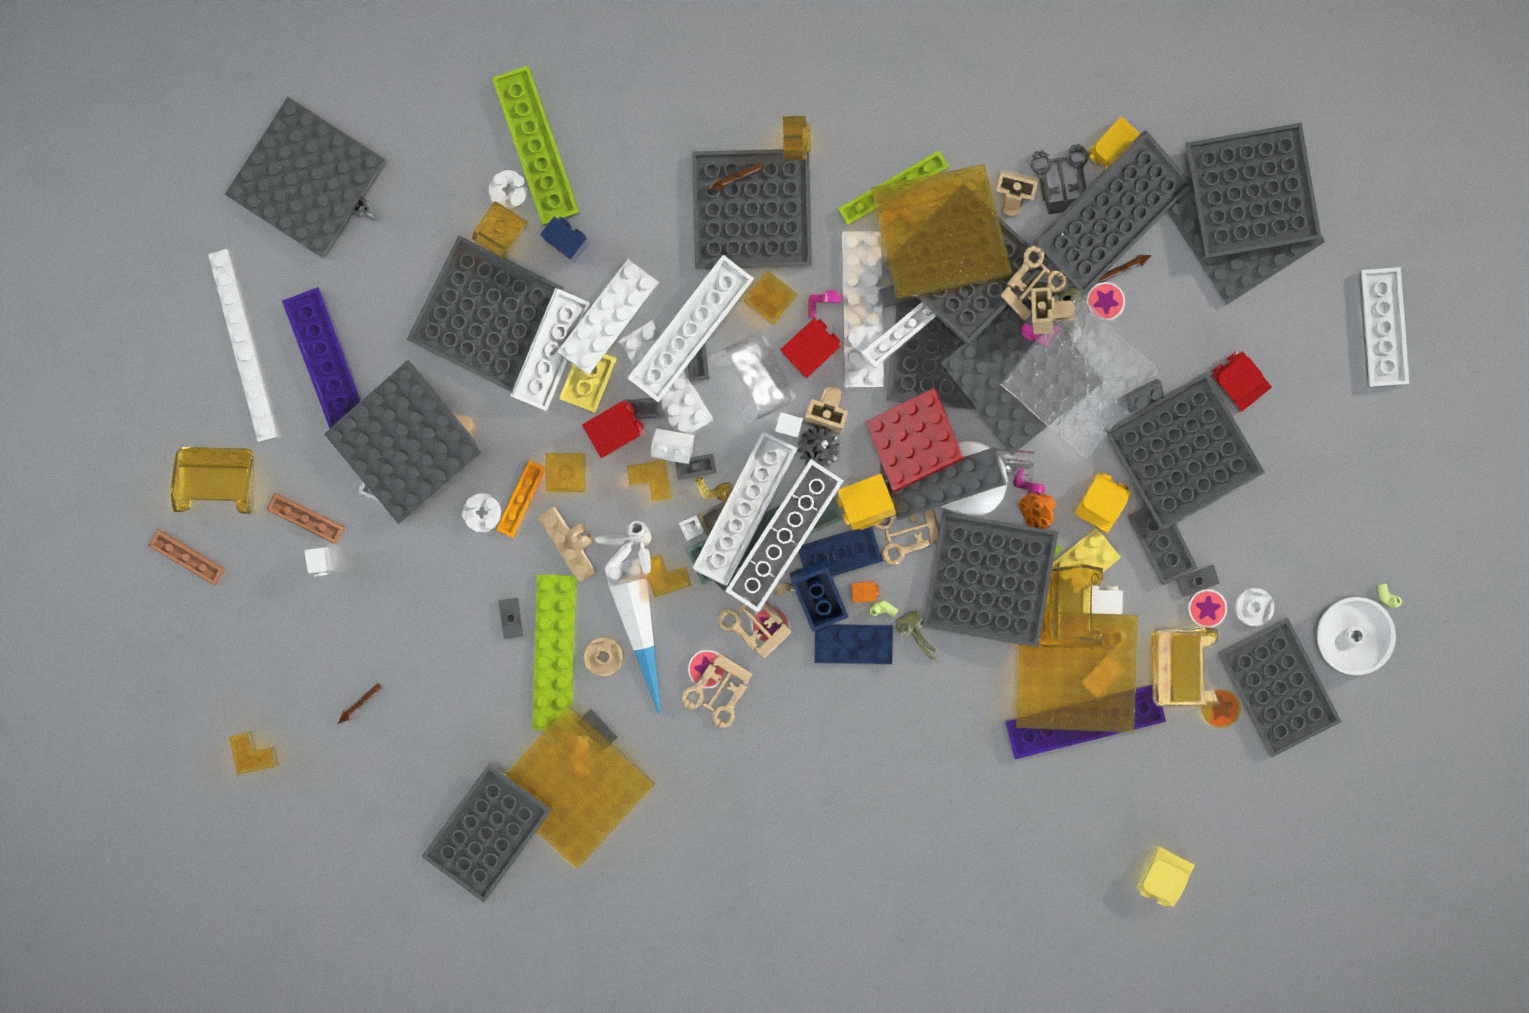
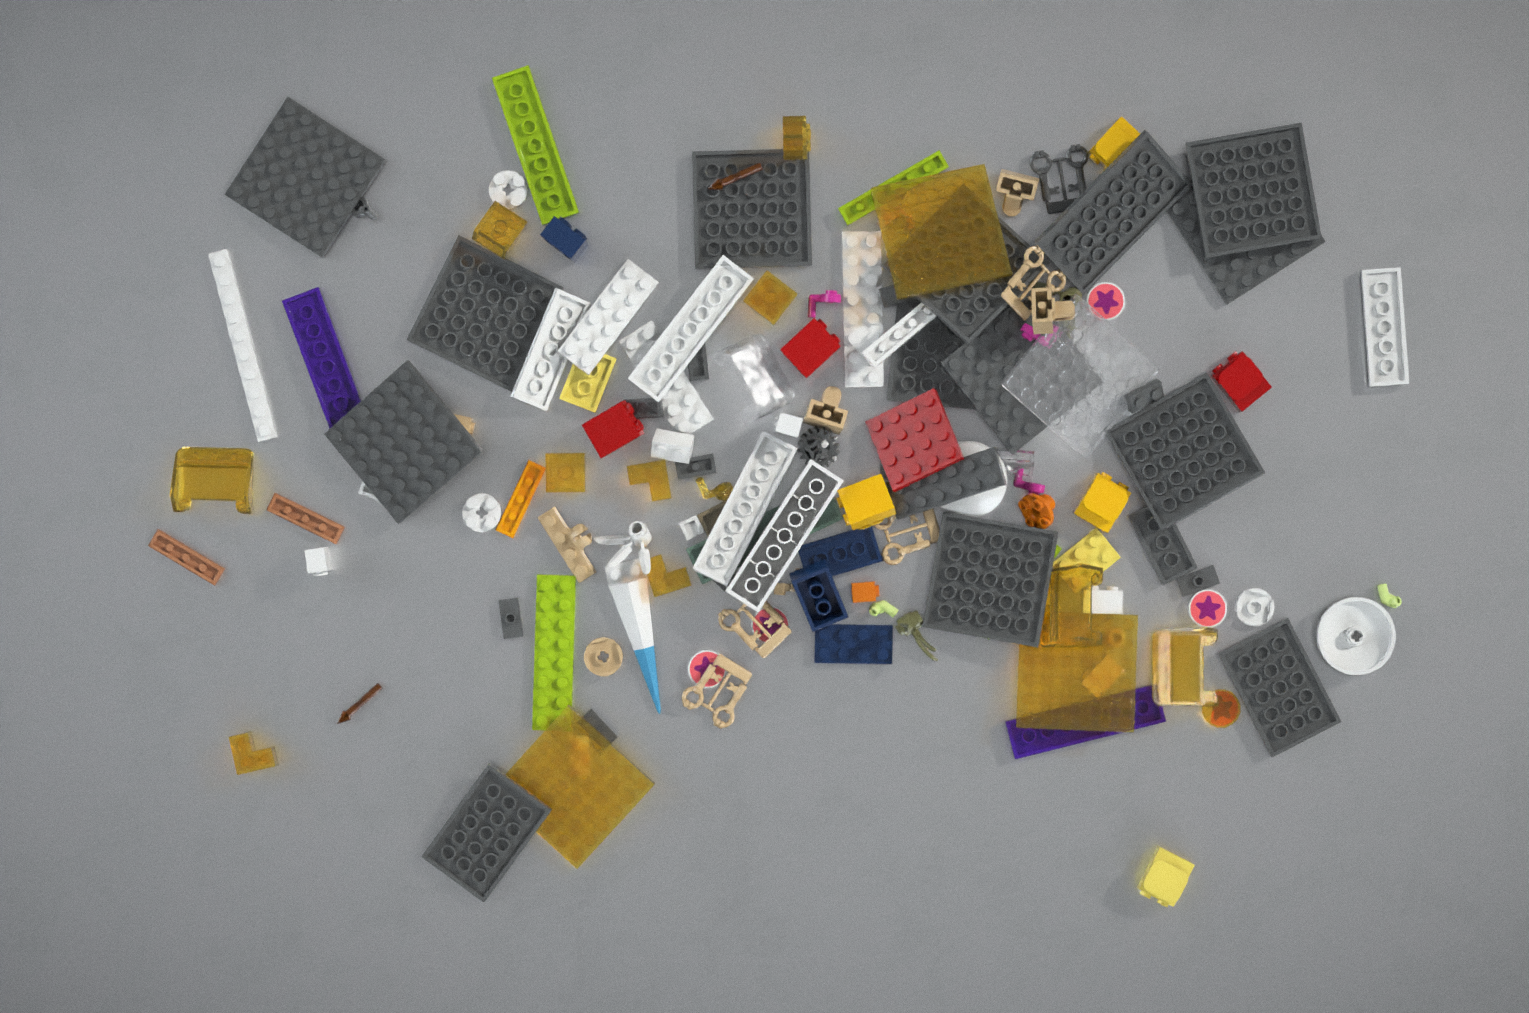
reddish brown piece [1099,255,1152,283] -> none

